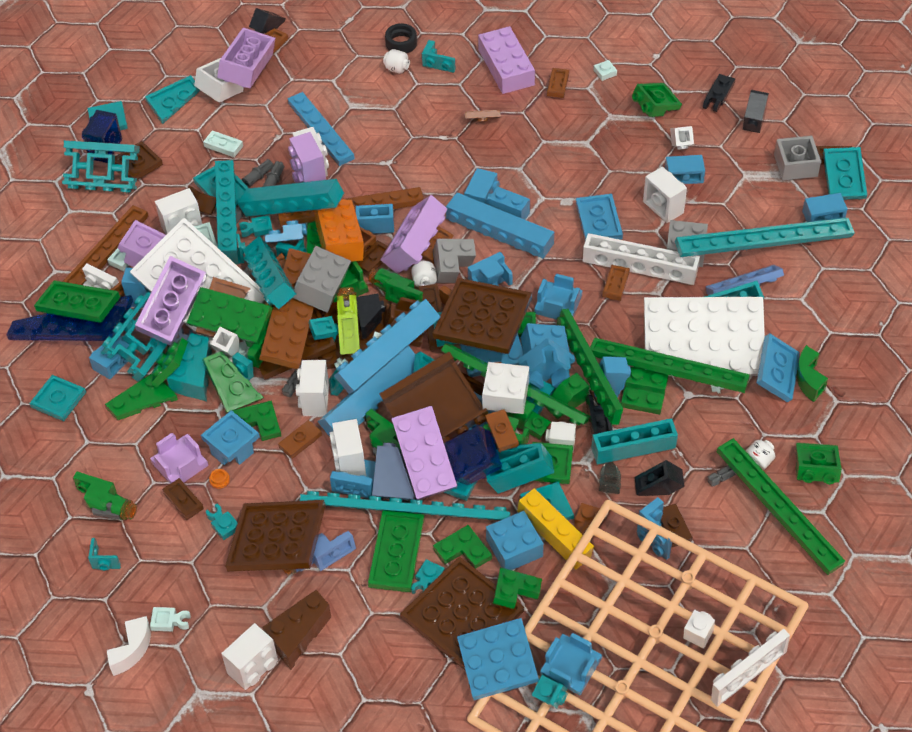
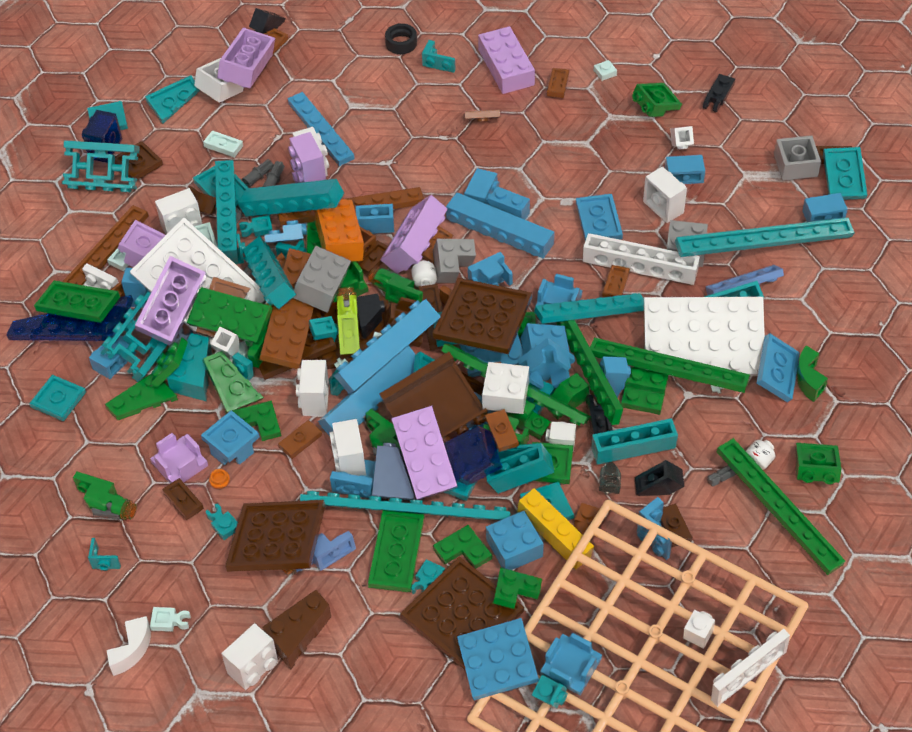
dark grey axle [282,365,301,397] -> none
white head [383,49,410,74] -> none
slope [742,90,769,133] -> none
none -> teal plate [534,293,644,324]

